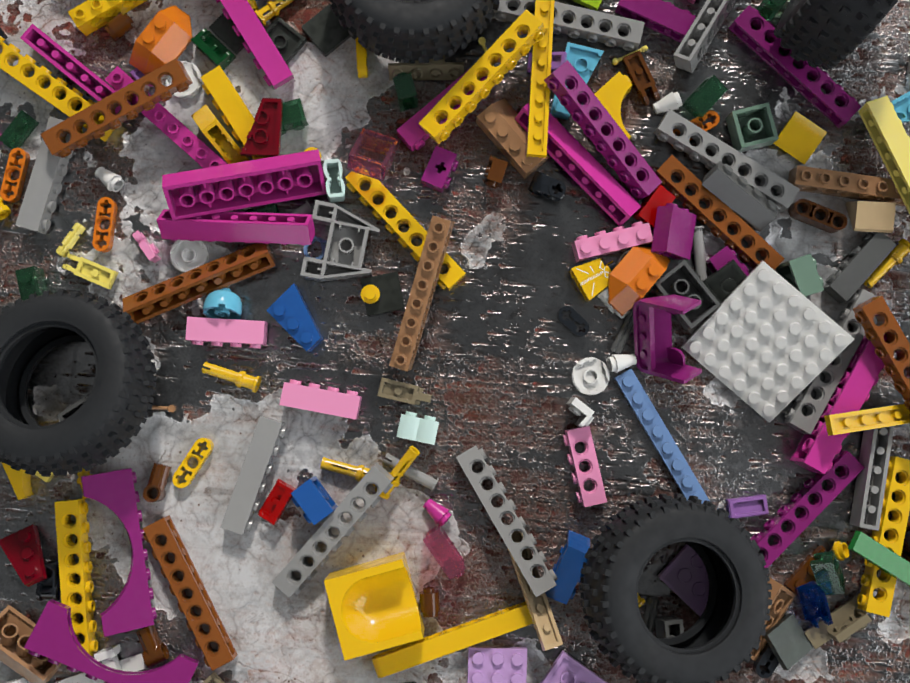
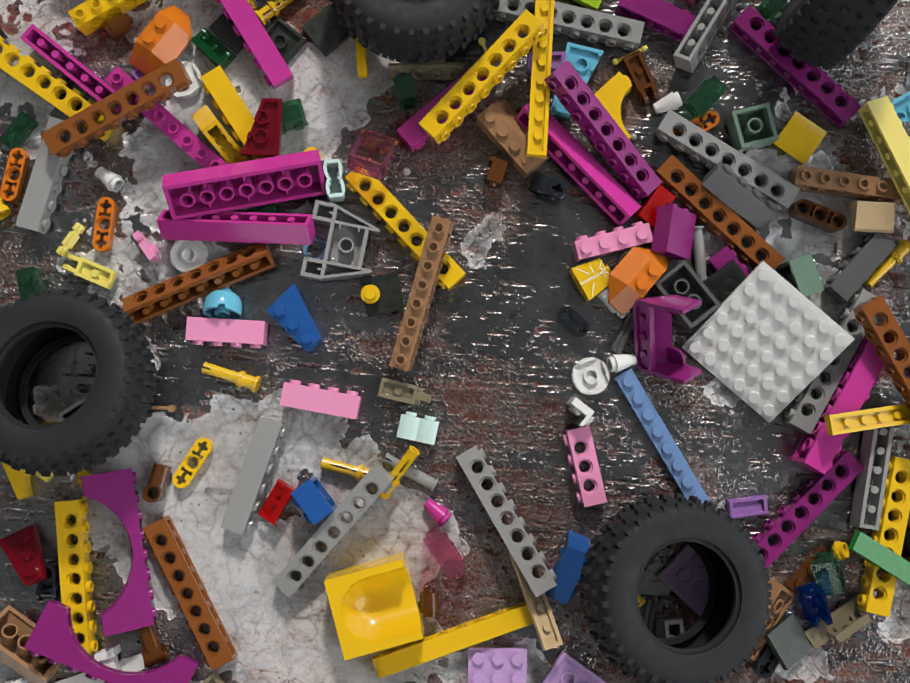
magenta brick [421,146,459,193] -> none

